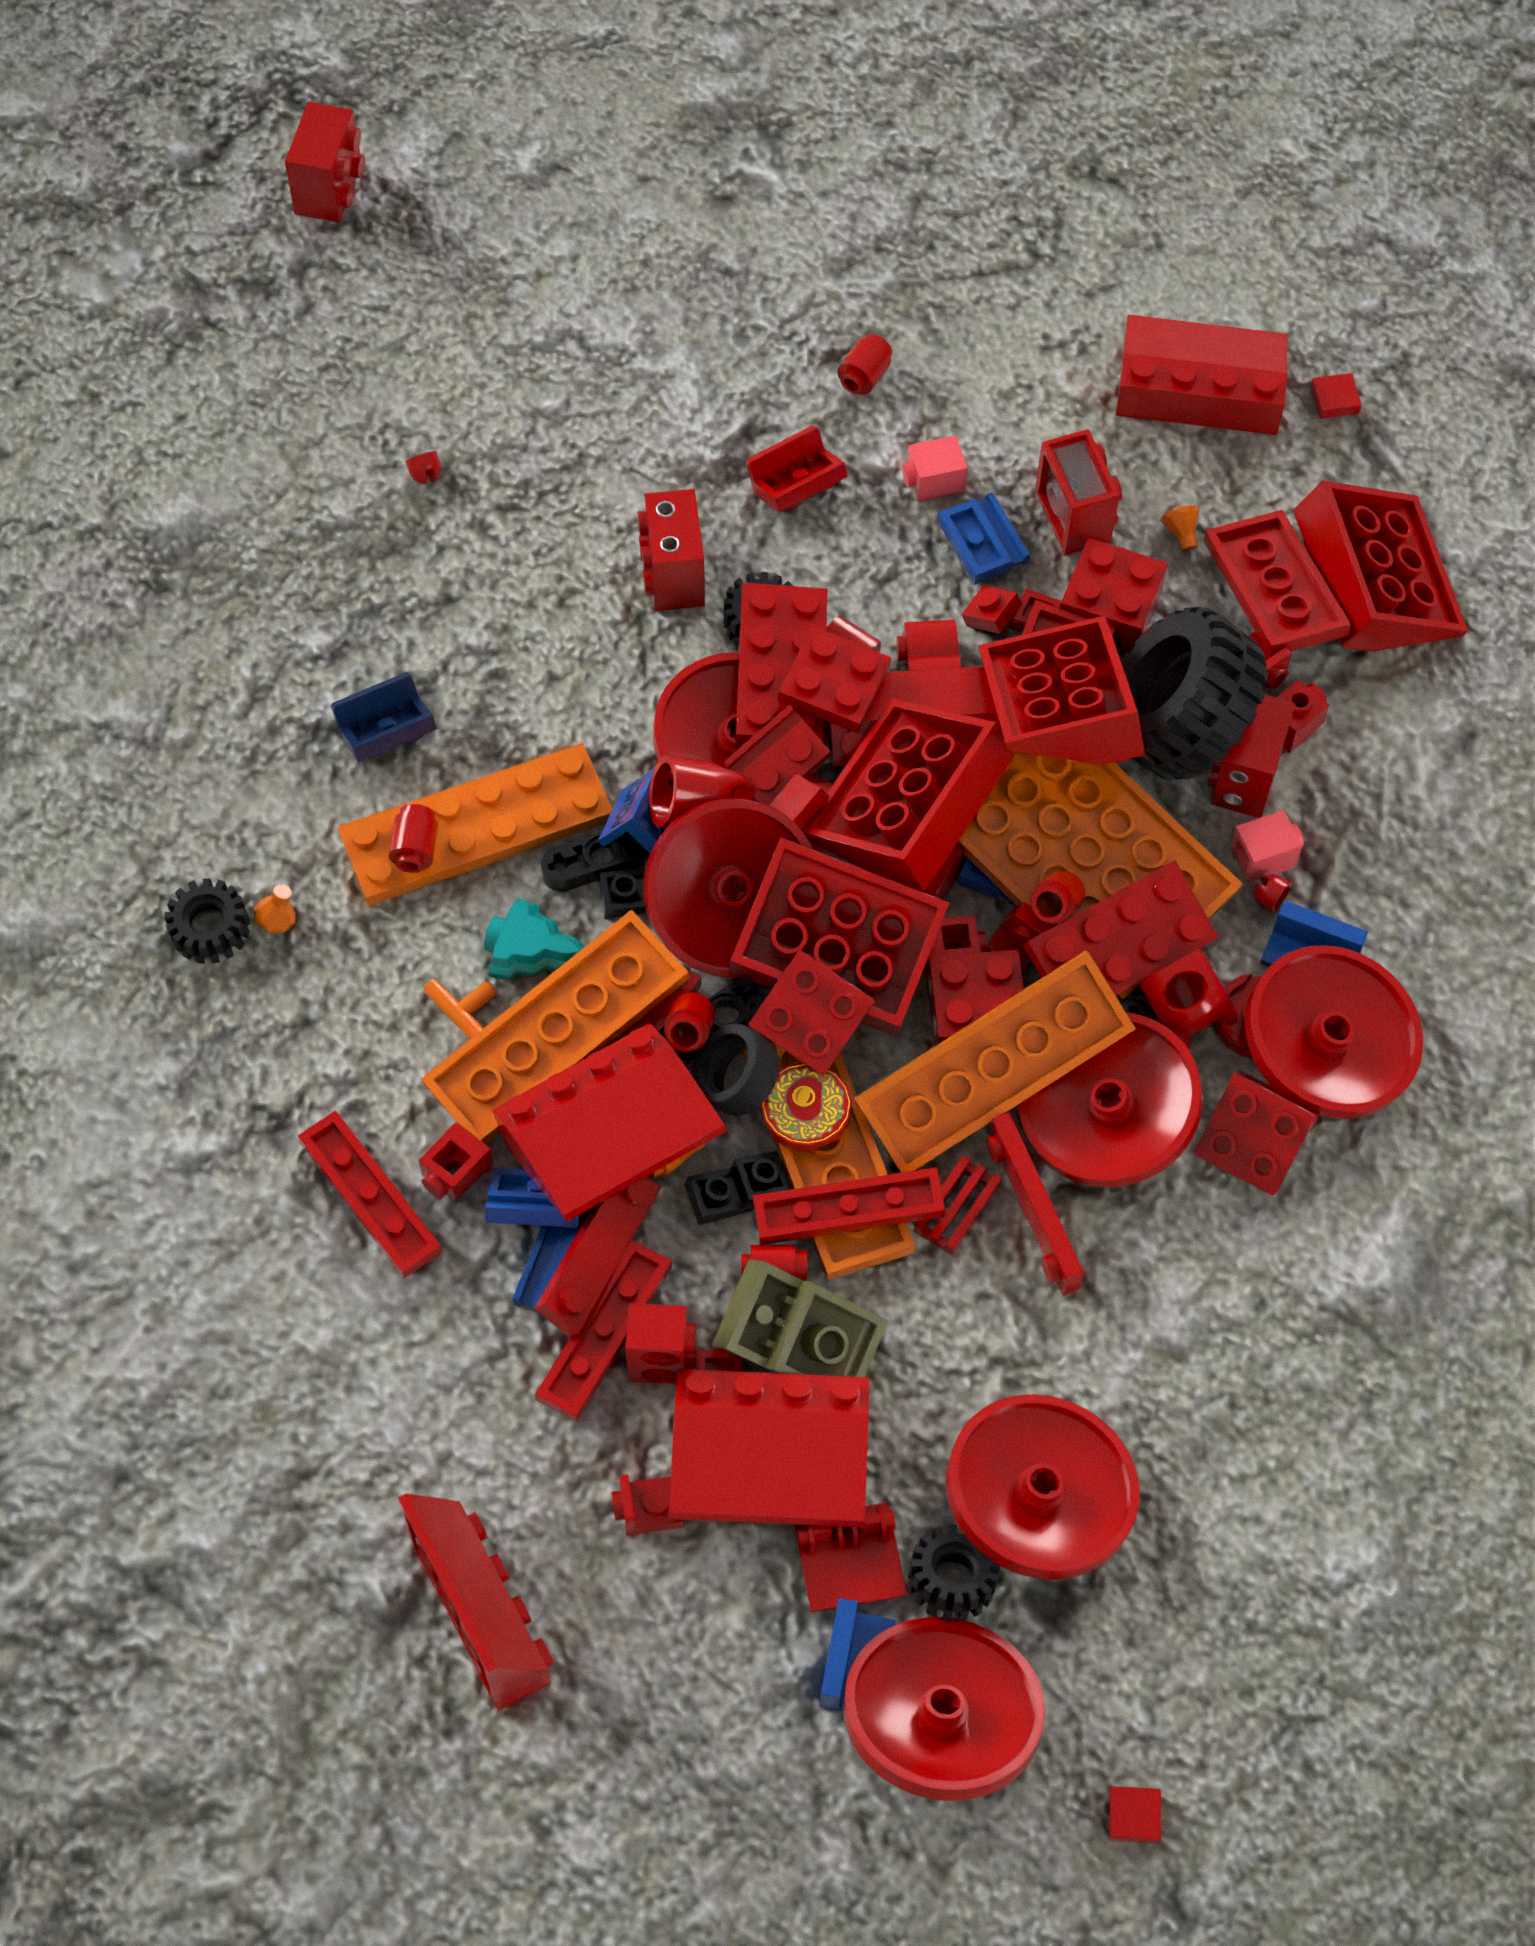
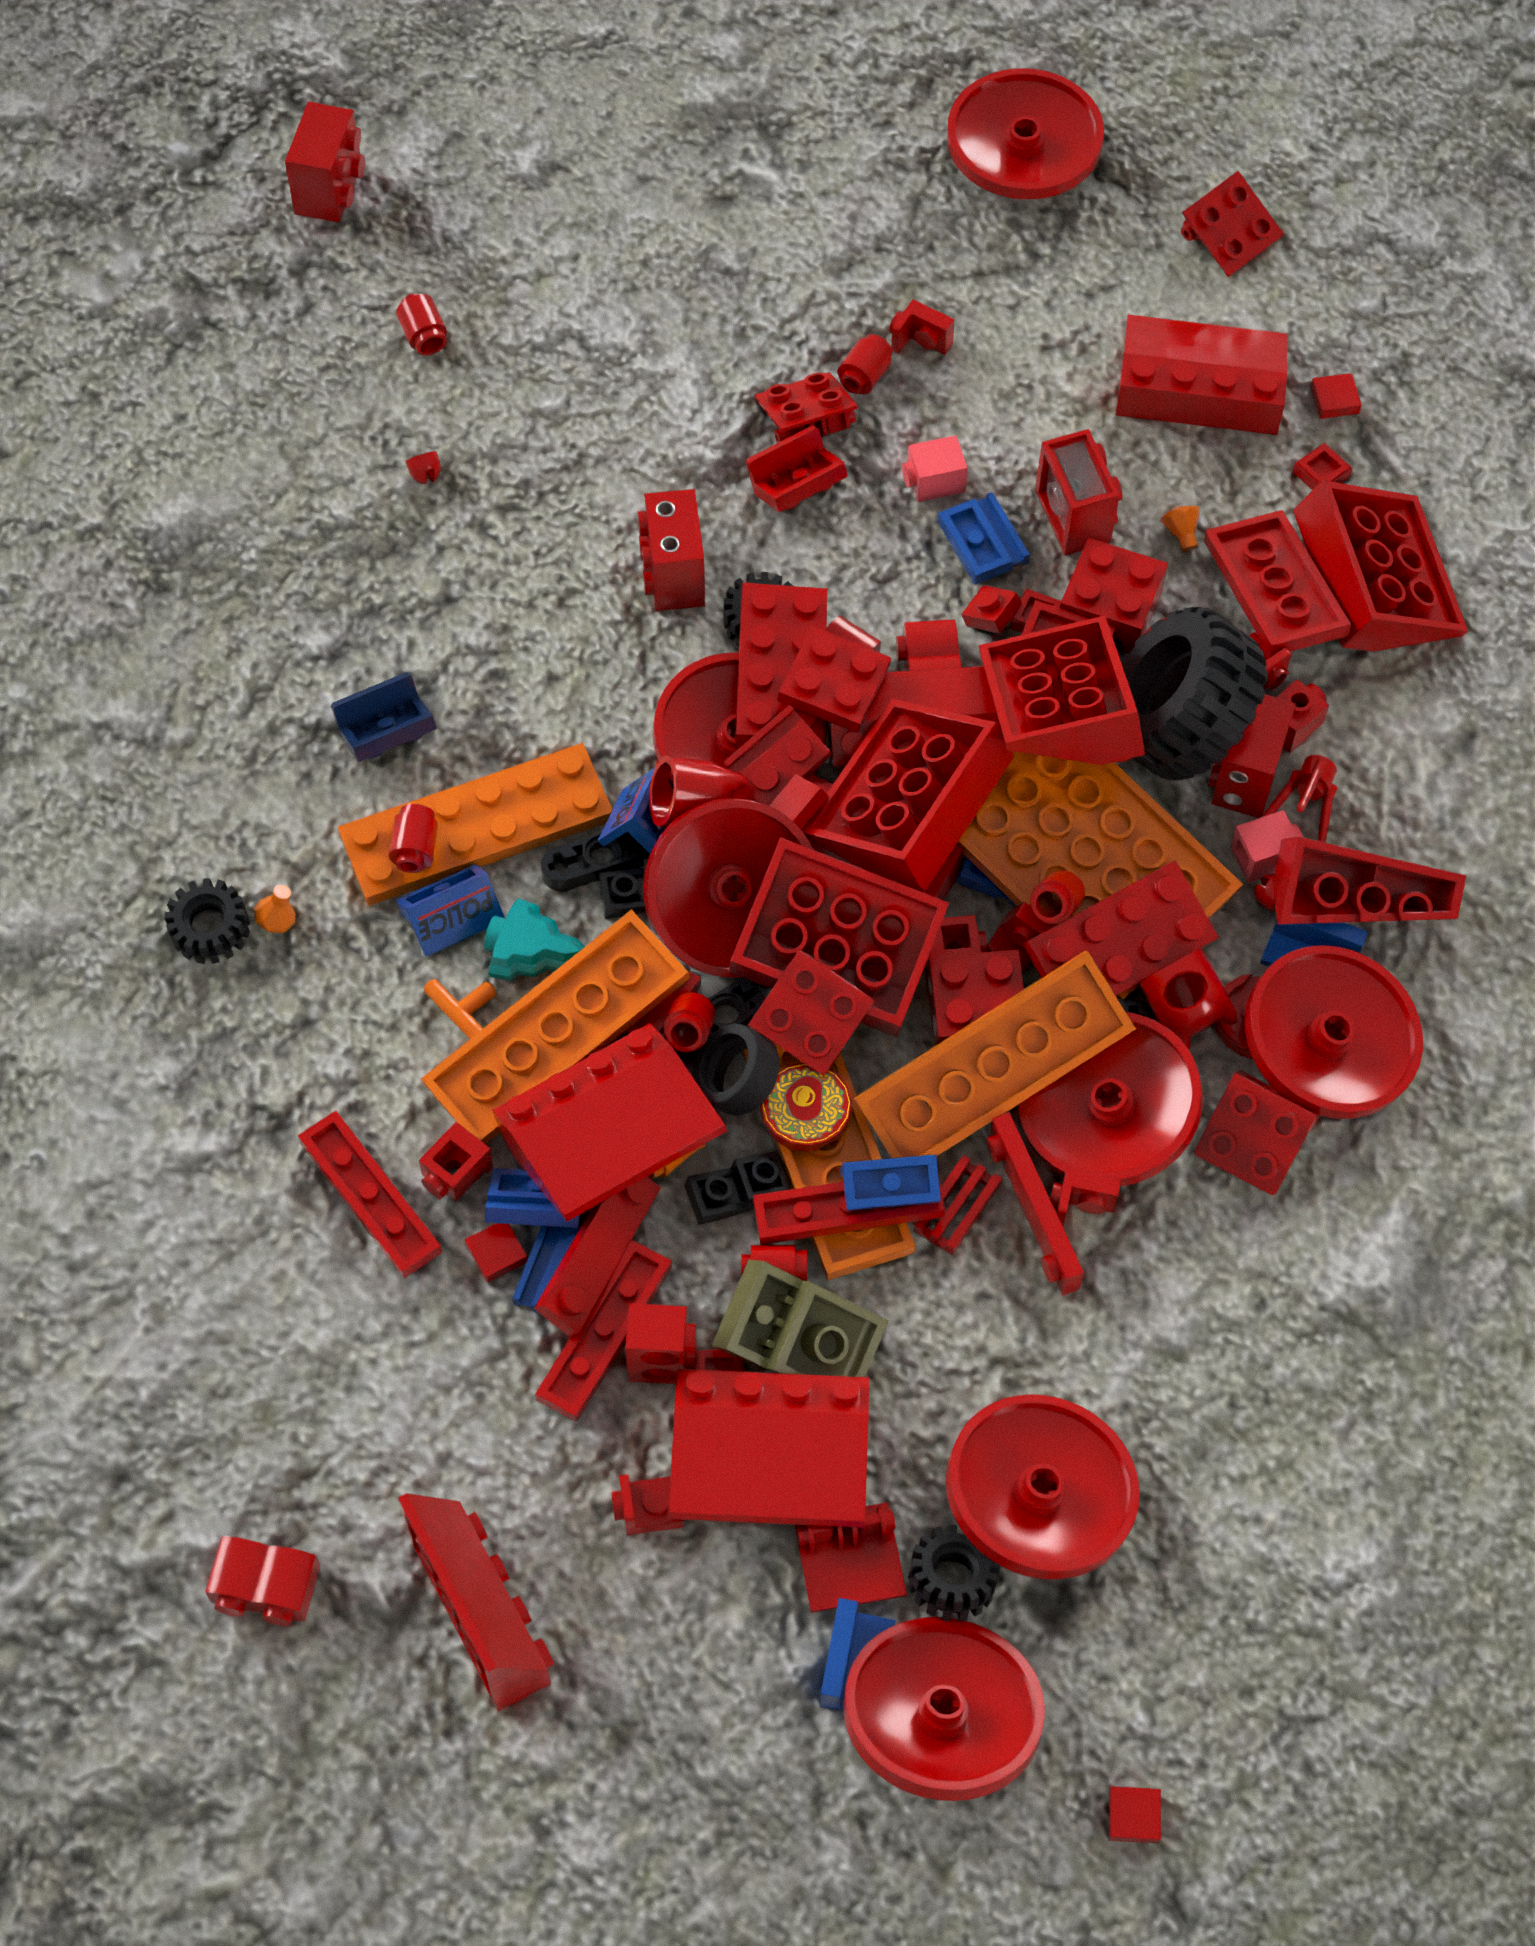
none -> red brick [205,1536,321,1626]
none -> red brick [396,293,447,356]
none -> blue panel [396,864,505,957]
none -> red tile [464,1223,528,1283]
none -> red hinge [754,372,858,443]
none -> blue panel [840,1154,941,1211]
none -> red bracket [889,299,955,355]
none -> red dish [947,68,1104,200]
none -> red bracket [1050,1168,1121,1227]
none -> red hinge [1181,171,1284,277]
none -> red plant [1260,755,1338,843]
none -> red wedge [1273,836,1467,924]
none -> red tile [1293,443,1353,490]

